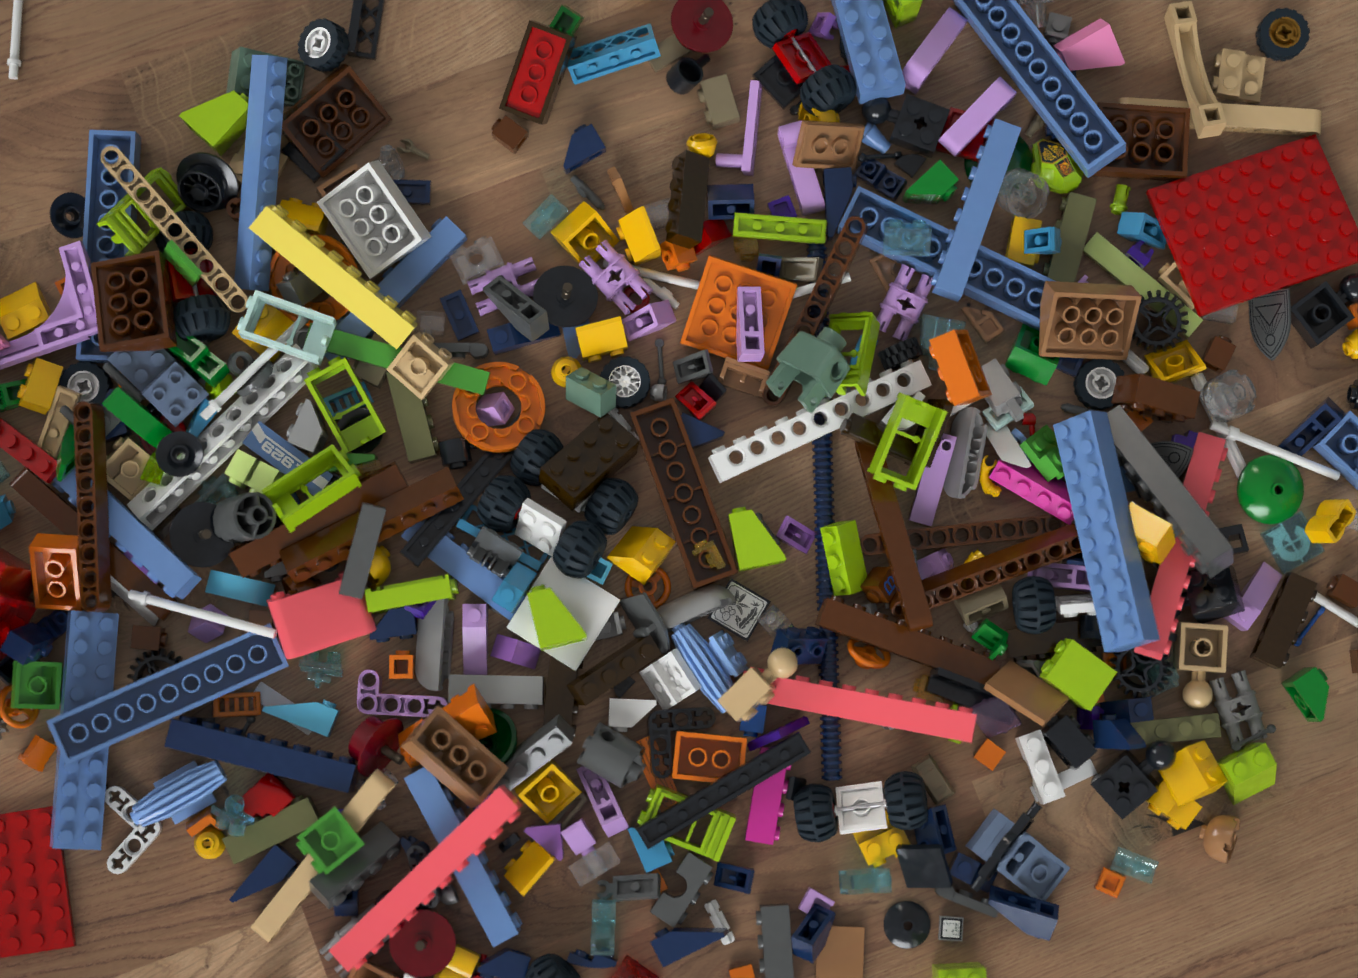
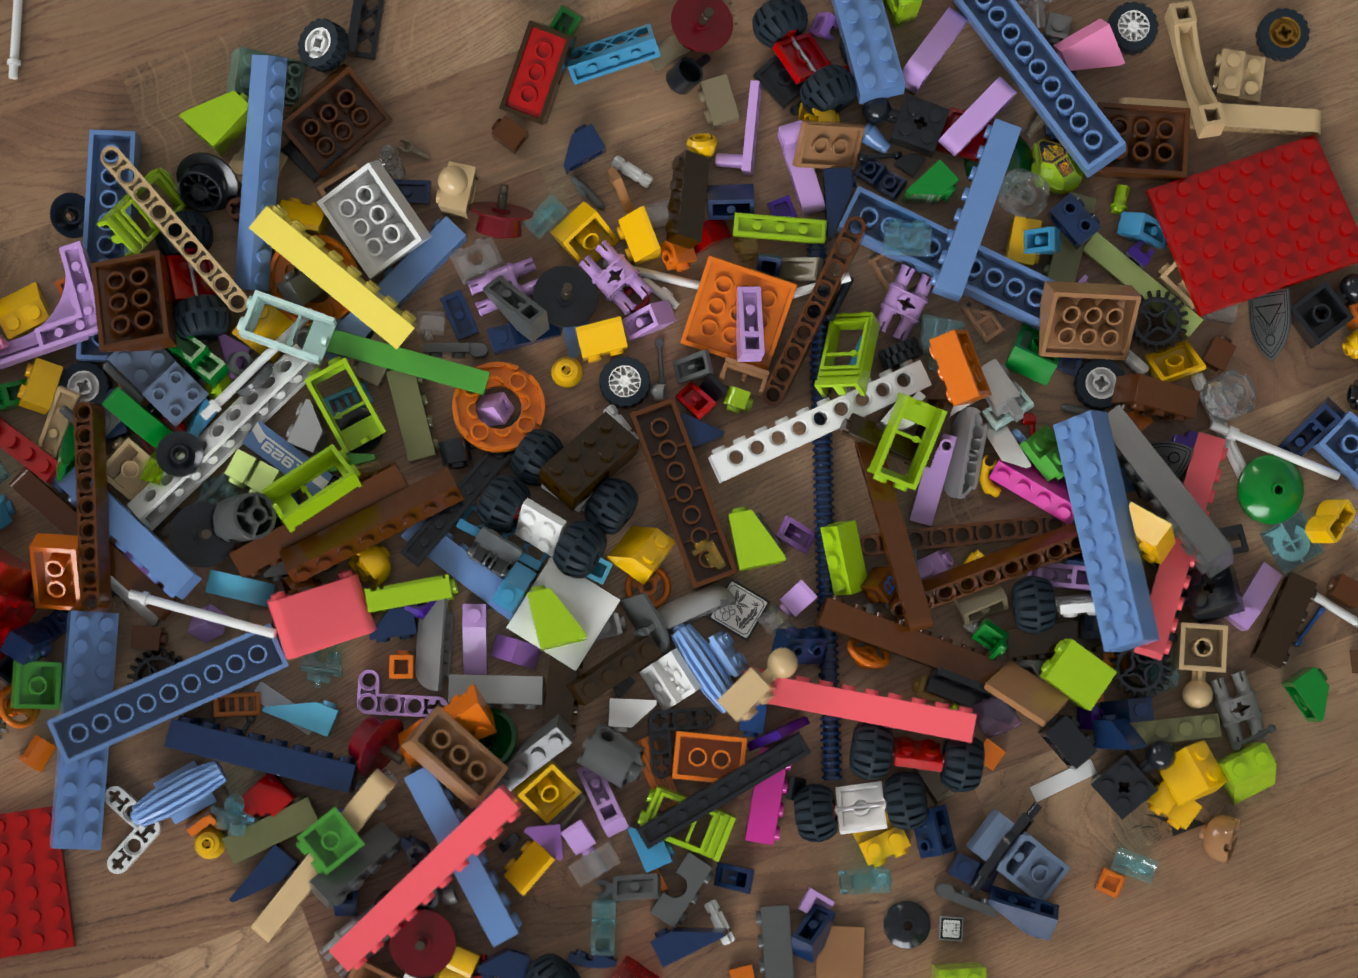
bright green piece [163,240,202,287] -> none
dark grey tile [339,502,386,599] -> none
tan plate [386,332,455,400] -> none
sand green brick [566,367,616,418] -> none
sand green piece [766,327,850,413] -> none
black tile [896,844,953,888] -> none
white arch [1015,729,1065,804] -> none
none -> medium lavender slope [218,334,255,380]
none -> tan brick [436,161,479,221]
none -> dark red piece [469,184,534,239]
none -> white axle [611,155,653,188]
none -> lime plate [723,386,754,414]
none -> lavender slope [779,579,817,617]
none -> black piece [826,276,854,321]
none -> black plate [849,722,985,792]
none -> dark blue brick [1047,193,1101,250]
none -> black wheel [1107,1,1159,55]

